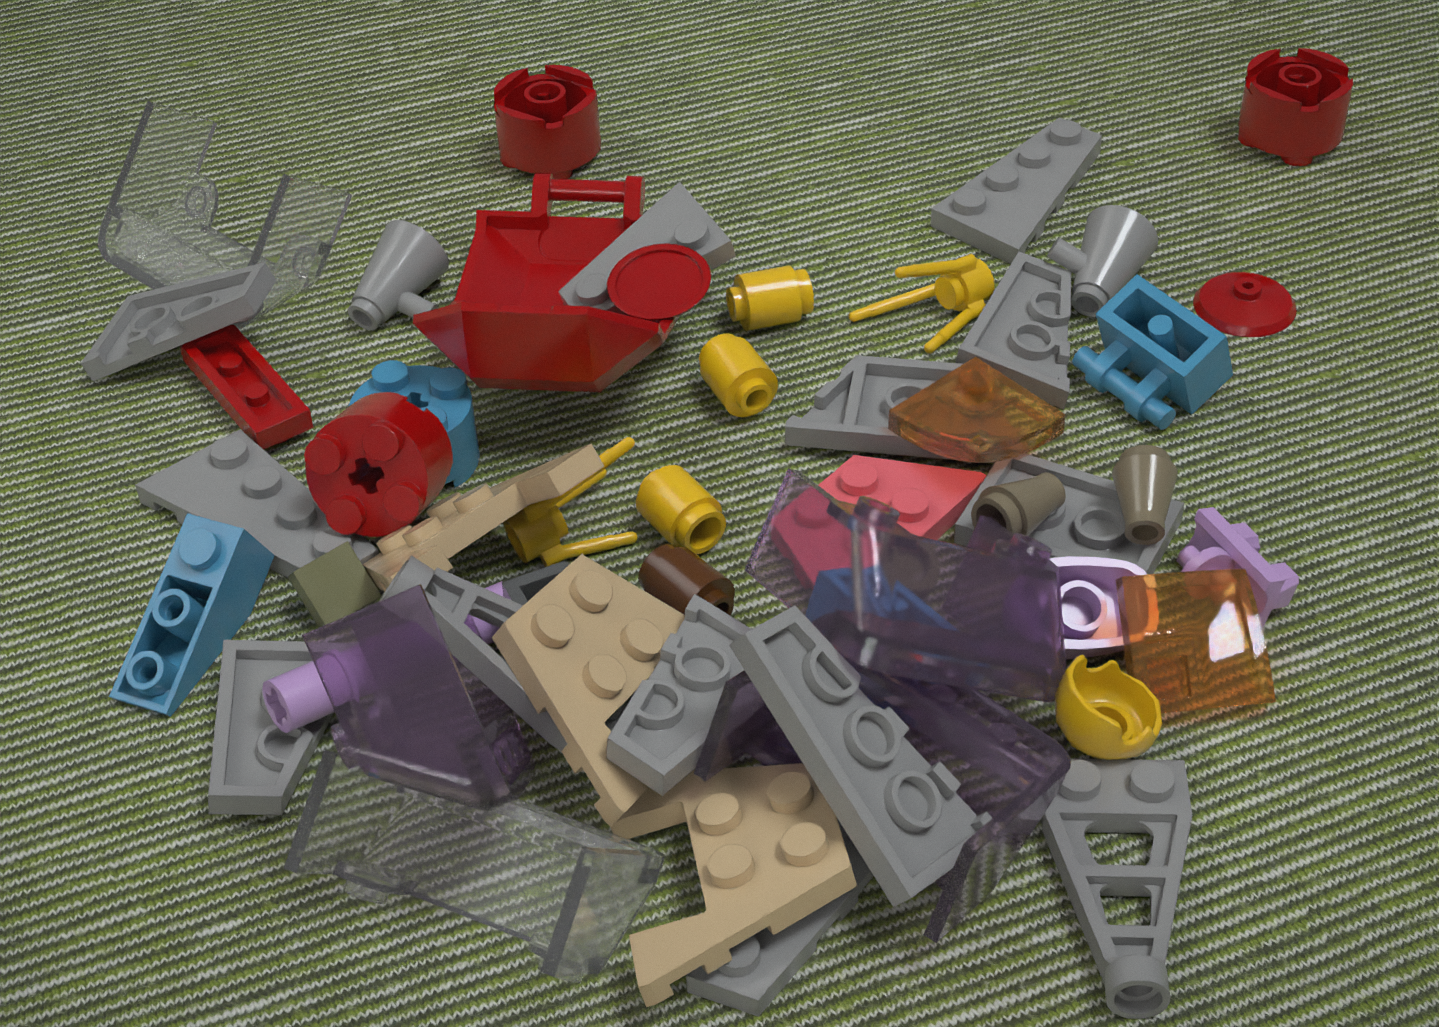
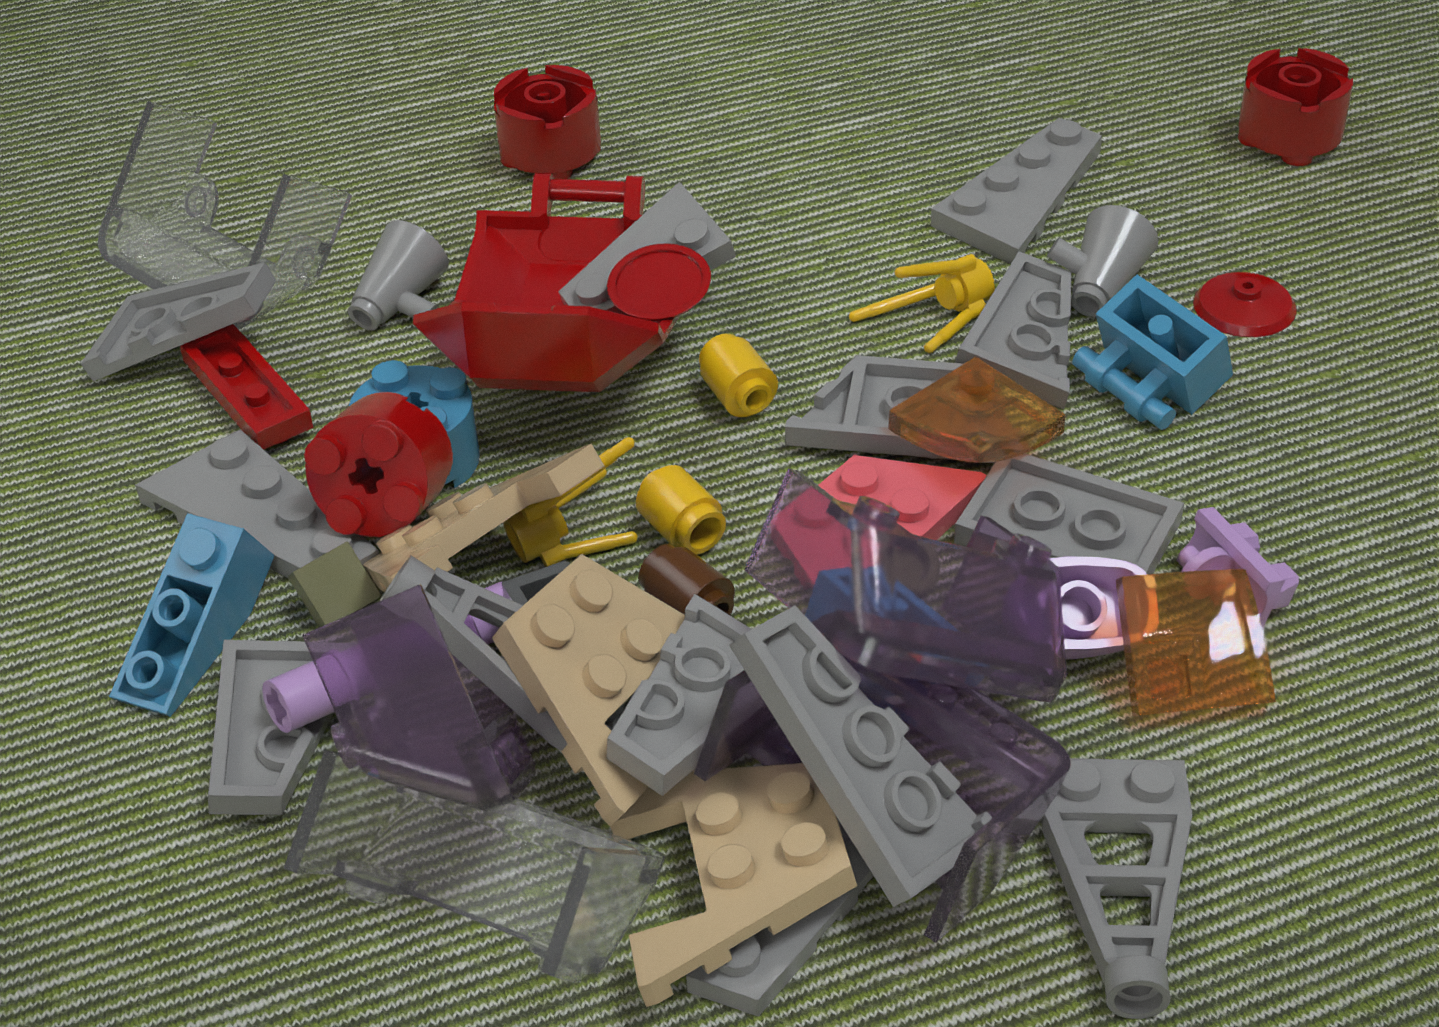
yellow brick [726,265,814,331] -> none
dark tan cone [971,472,1066,547] -> none
yellow hair [1054,654,1162,760] -> none
dark tan cone [1112,445,1178,545] -> none

